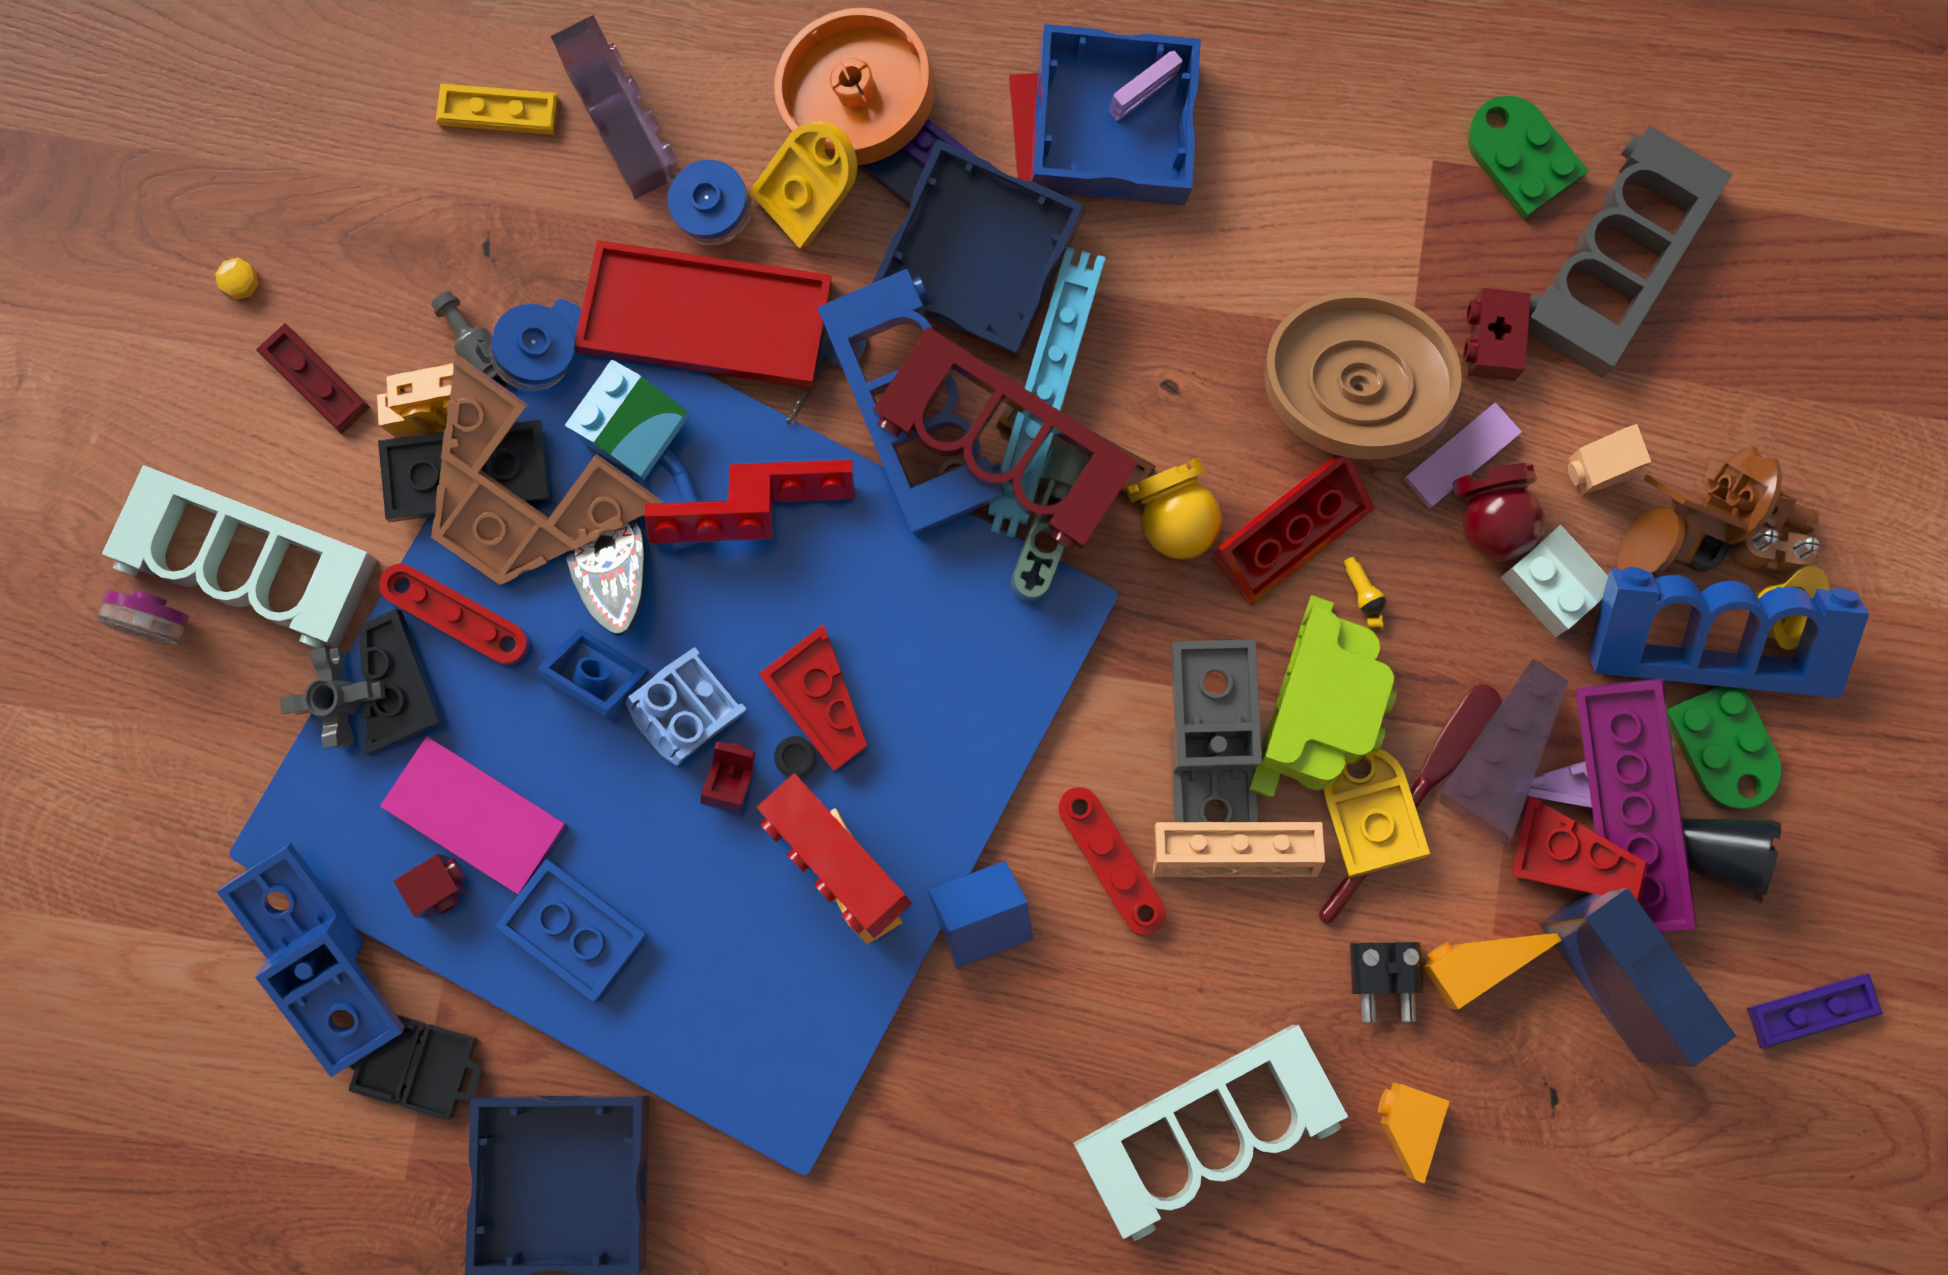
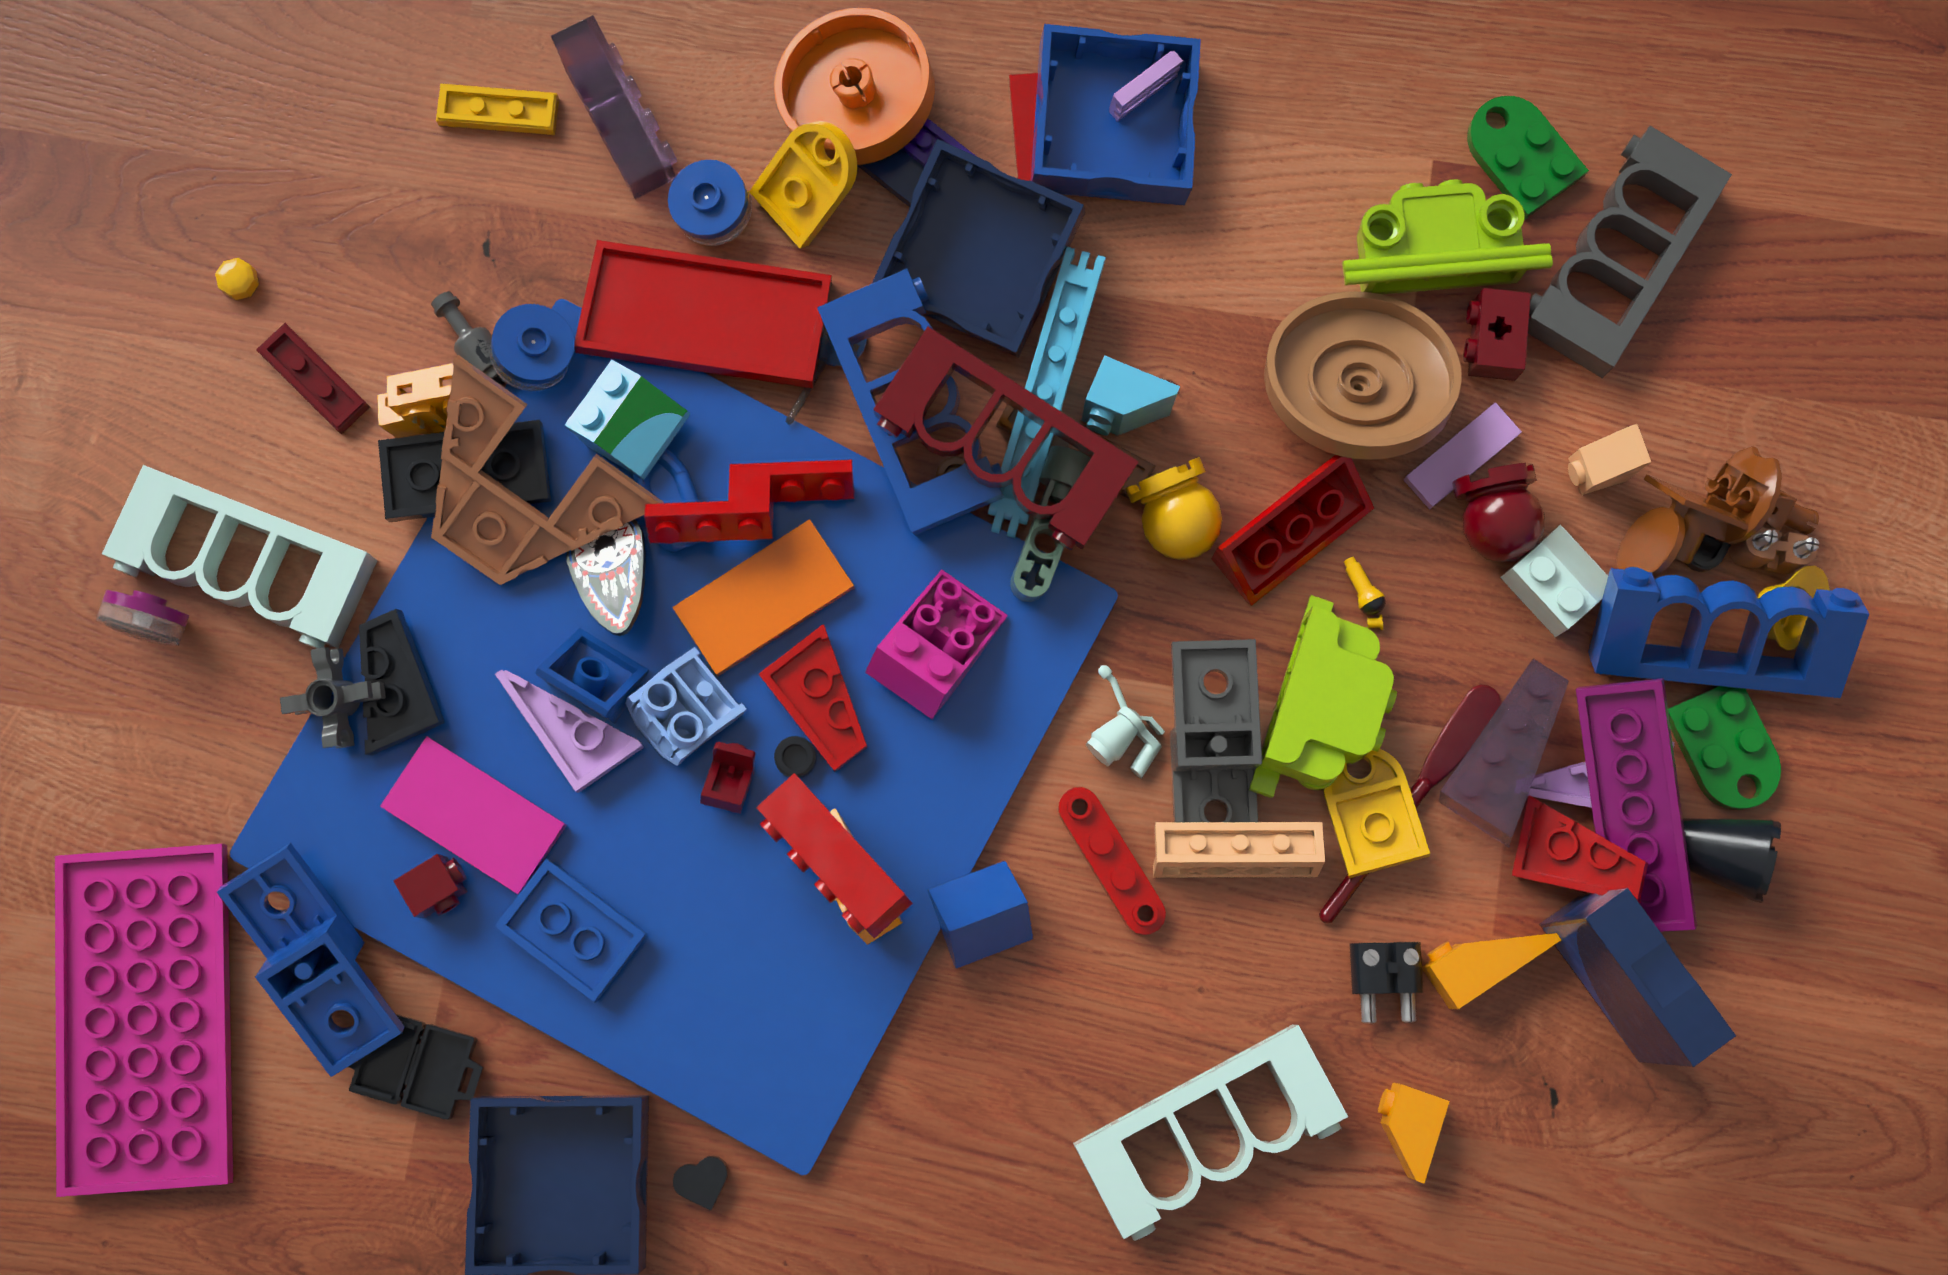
red plate [379,563,529,665] -> none
dark purple tile [1747,974,1883,1048] -> none
none -> dark pink plate [55,844,233,1197]
none -> lavender wing [495,670,644,793]
none -> orange tile [672,519,855,677]
none -> black tile [673,1155,729,1211]
none -> dark pink slope [865,569,1008,719]
none -> medium azure slope [1081,355,1180,436]
none -> light aqua piece [1086,665,1165,779]
none -> lime brick [1342,179,1553,294]

